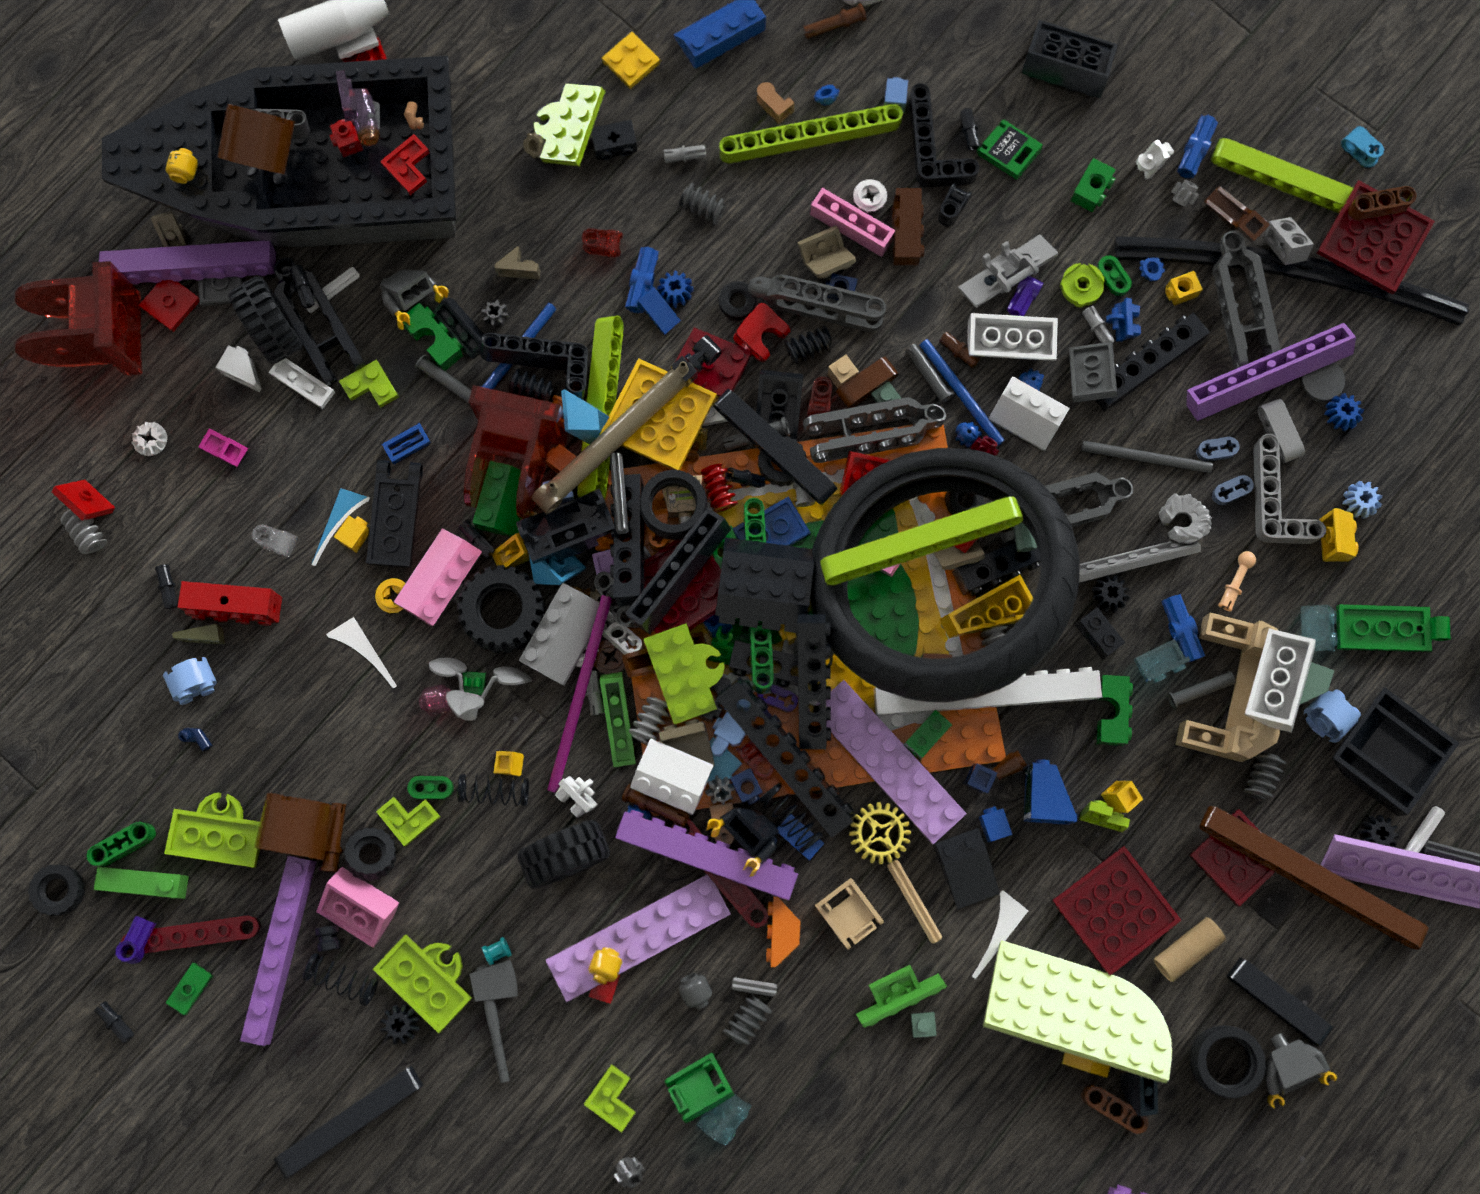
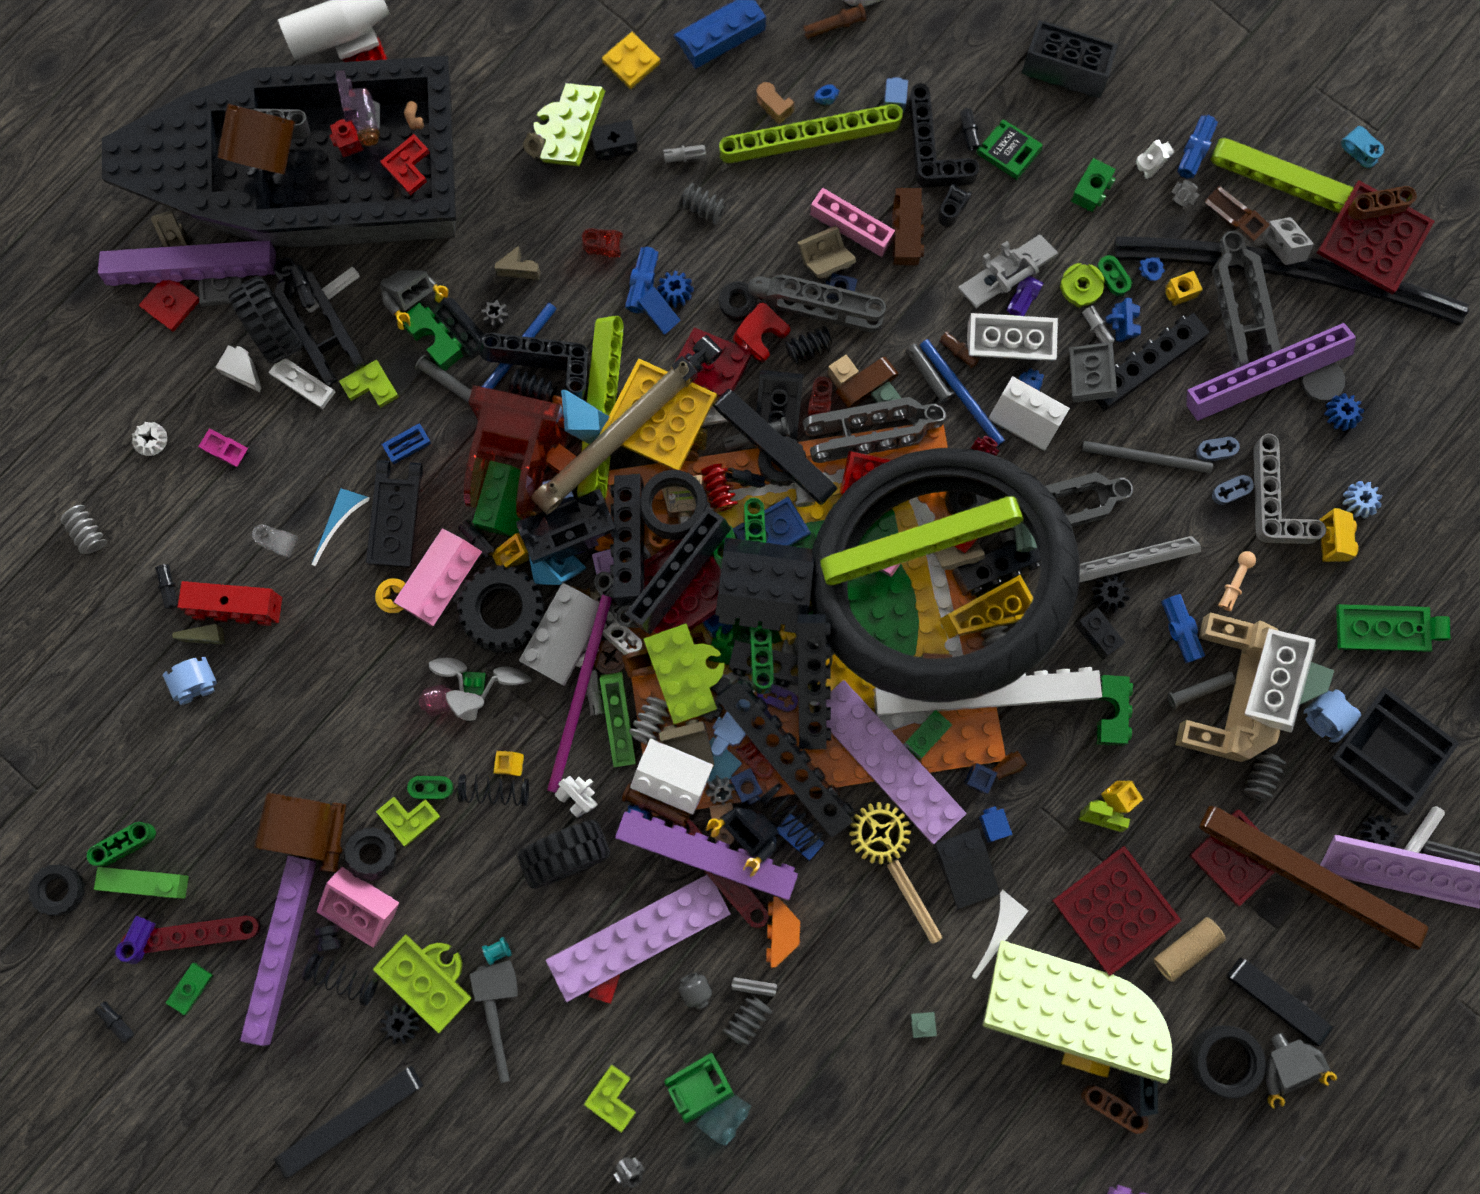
clear red piece [15,261,142,376] -> none
red plate [52,480,115,521] -> none
lime plate [164,793,260,868] -> none
yellow head [165,148,198,184] -> none
dark blue arm [178,728,212,752] -> none
white sticker [327,617,397,688] -> none
yellow brick [334,516,369,553] -> none
yellow head [588,947,622,984] -> none
dark grey axle [610,452,629,534] -> none
tan container [814,878,884,950] -> none
white gear [853,180,887,213] -> none
bright green bracket [856,965,946,1027] -> none
blue animal [955,422,982,448] -> none
blue slope [1024,760,1077,825] -> none
clear light blue bracket [1134,639,1191,683] -> none
light grey piece [1159,494,1212,544] -> none
light grey beam [1258,399,1305,463] -> none
clear light blue bracket [1301,605,1338,652] -> none

